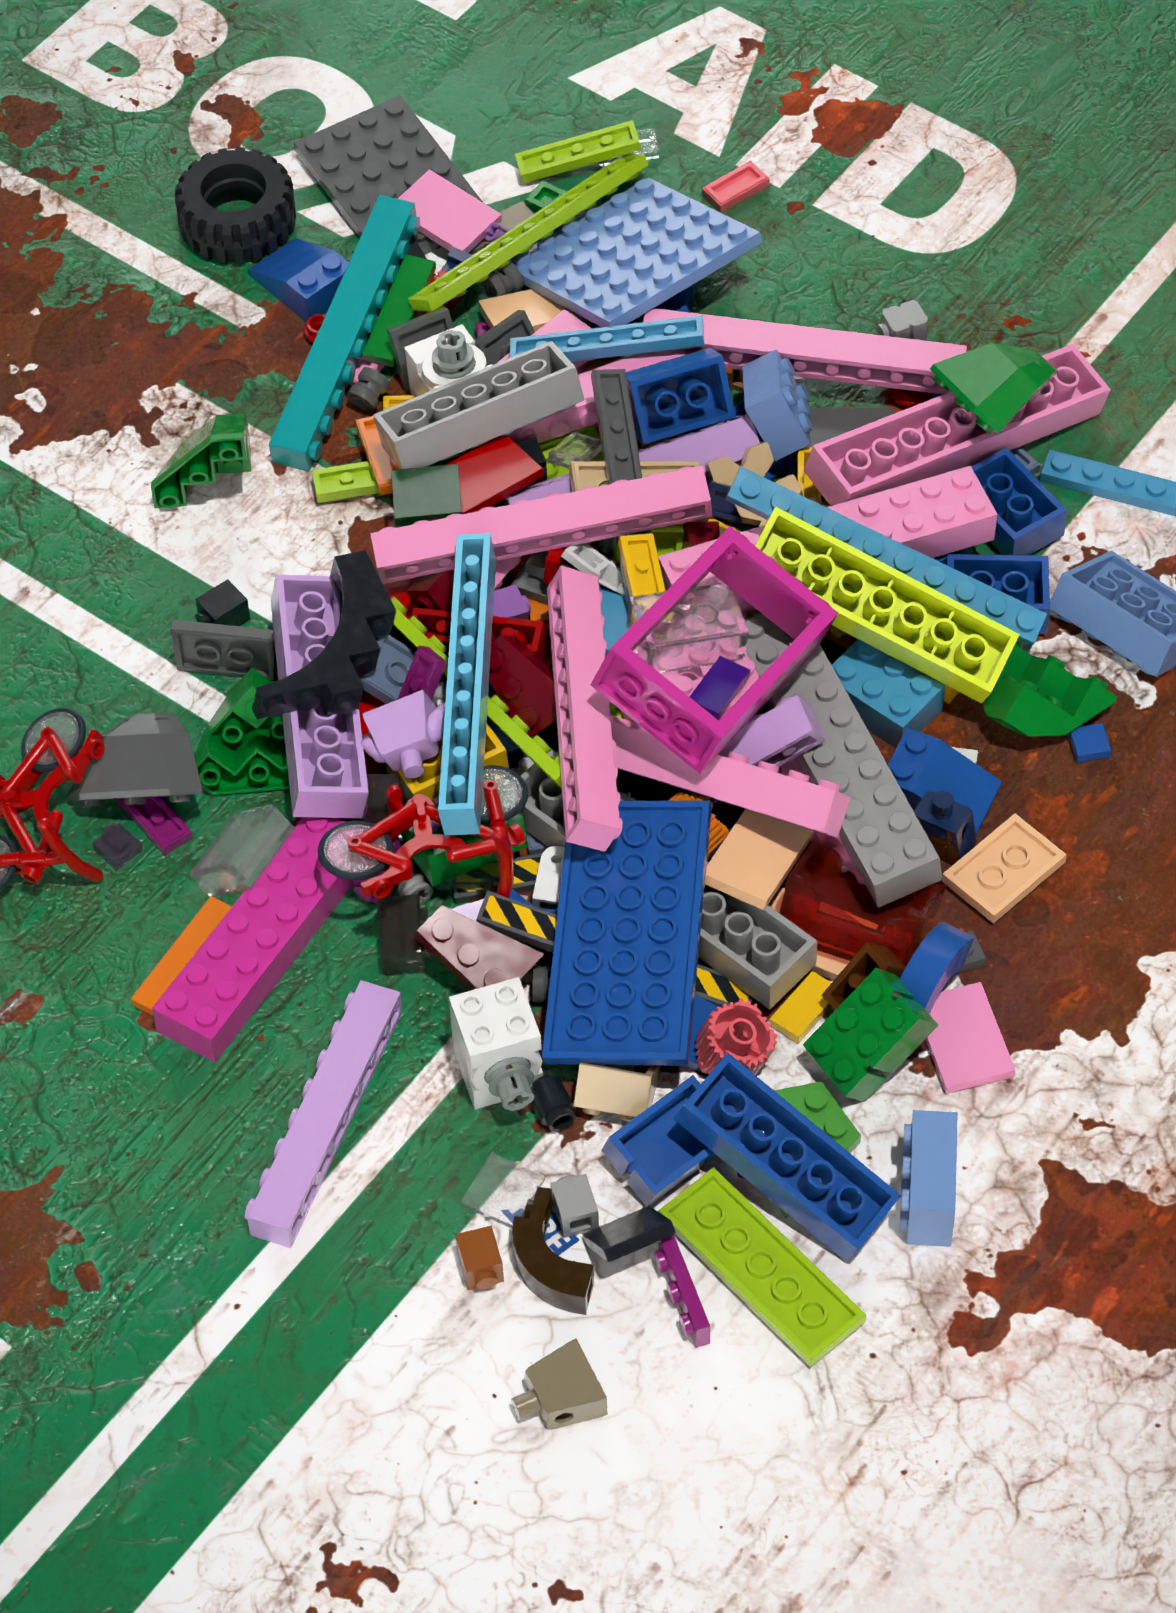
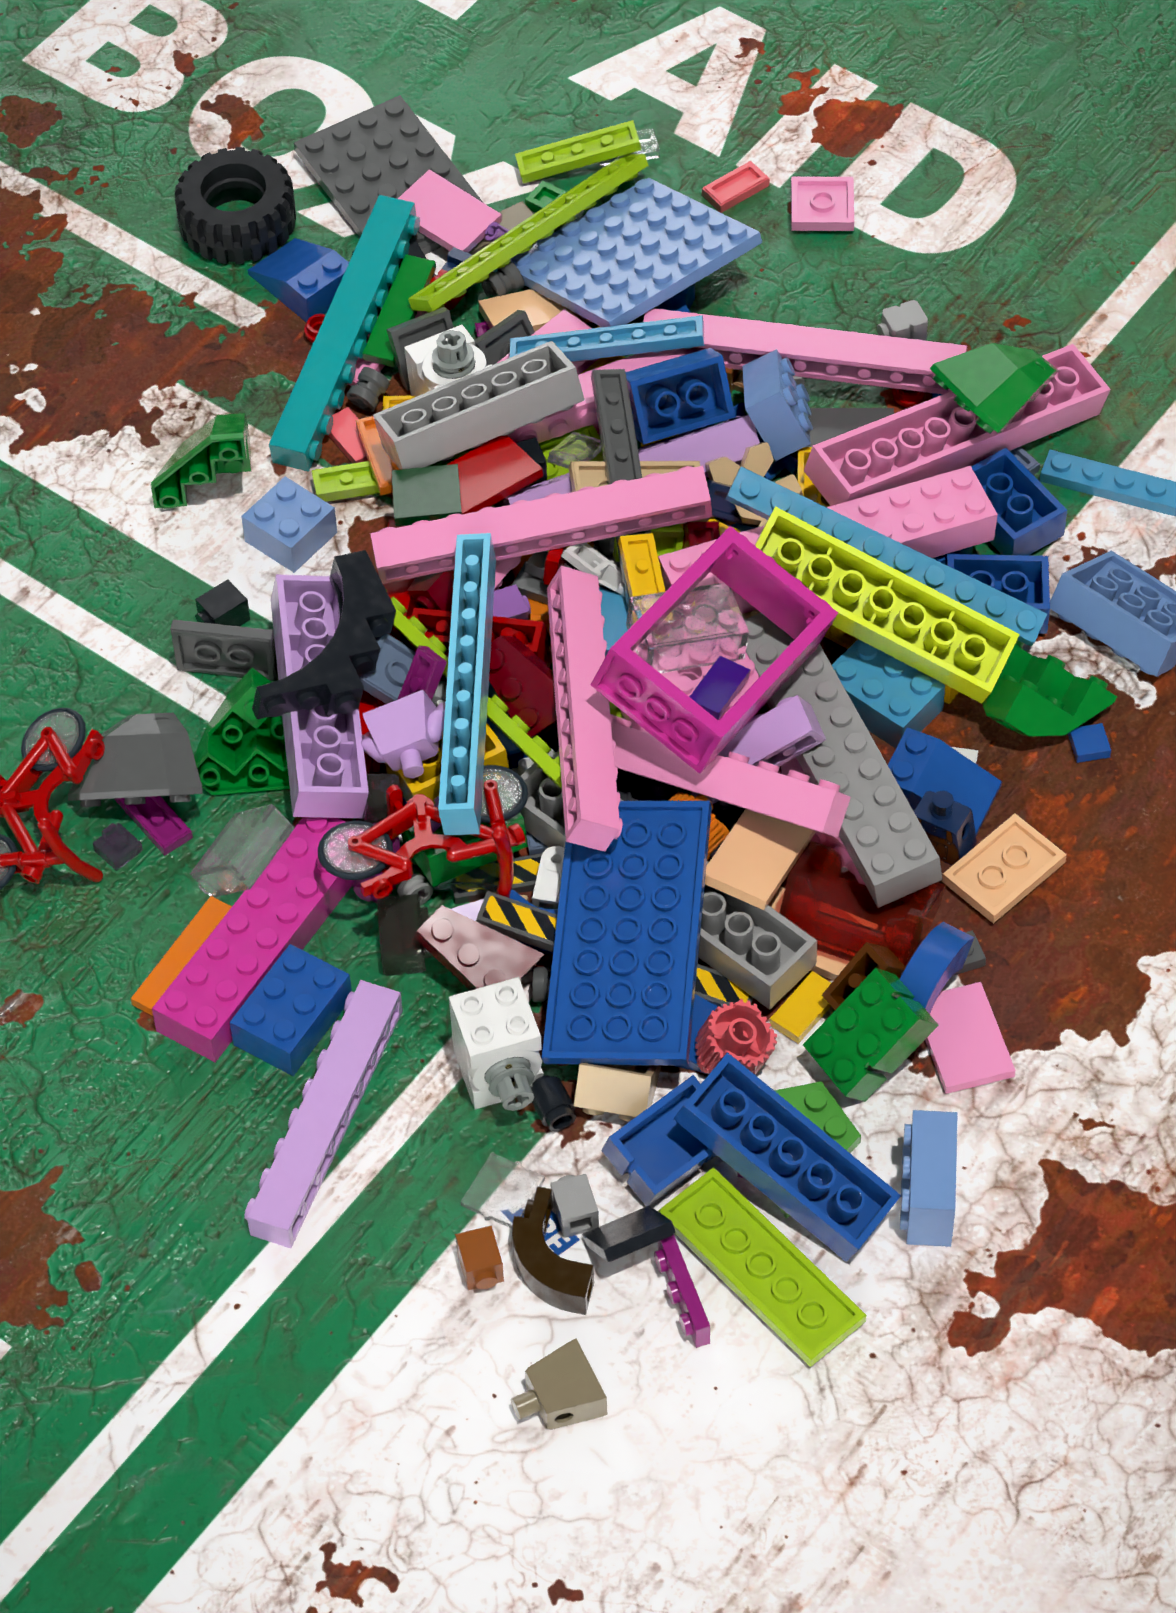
none -> blue brick [230,944,352,1076]
none -> medium blue brick [241,476,337,573]
none -> coral tile [328,407,368,463]
none -> bright pink plate [791,177,854,231]

